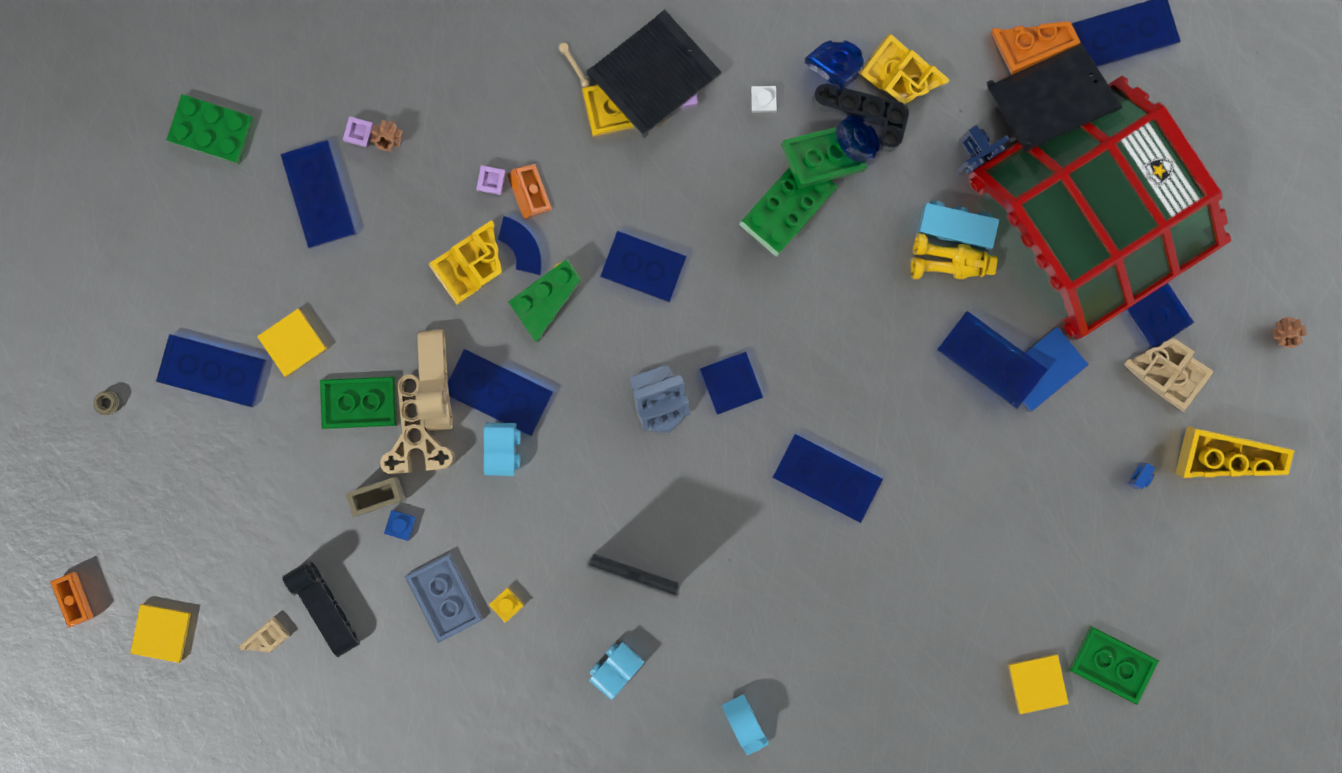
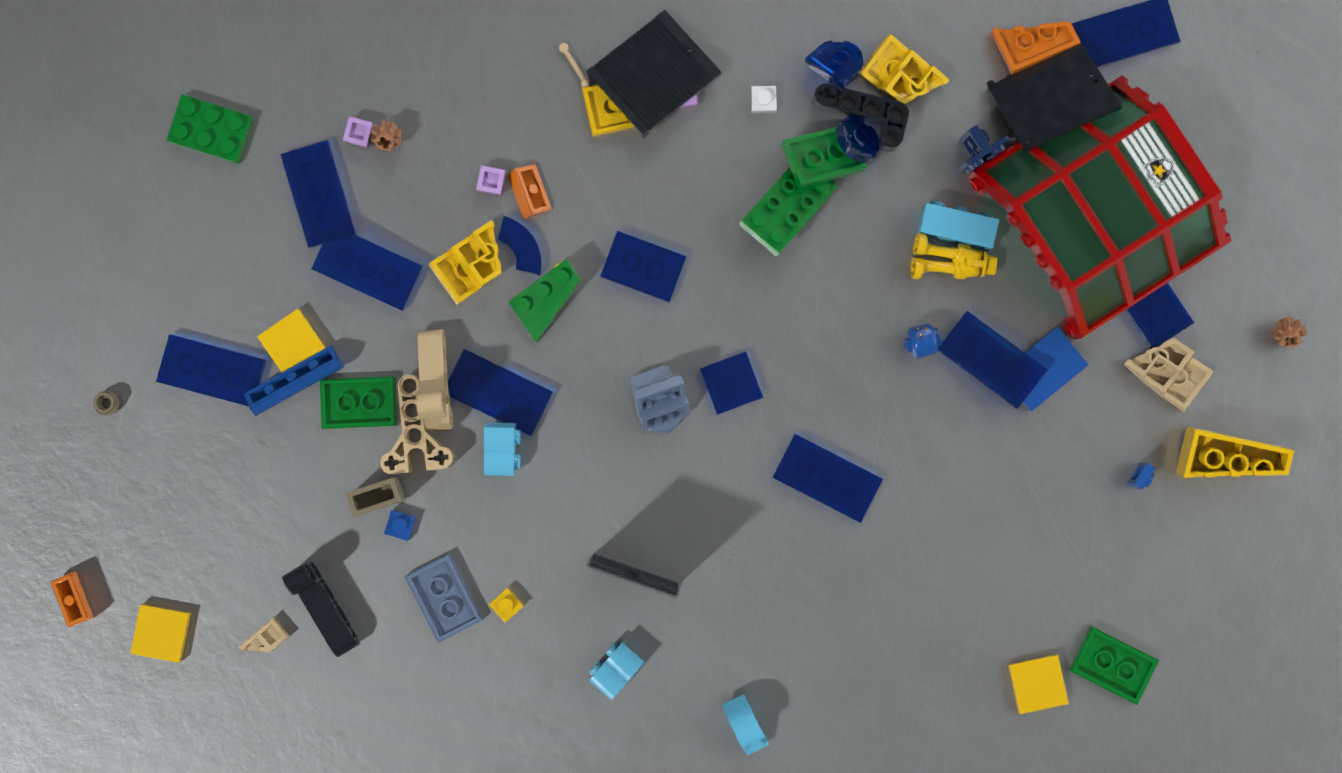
none -> blue brick [244,345,344,416]
none -> clear blue tile [311,224,423,311]
none -> blue head [903,323,942,358]

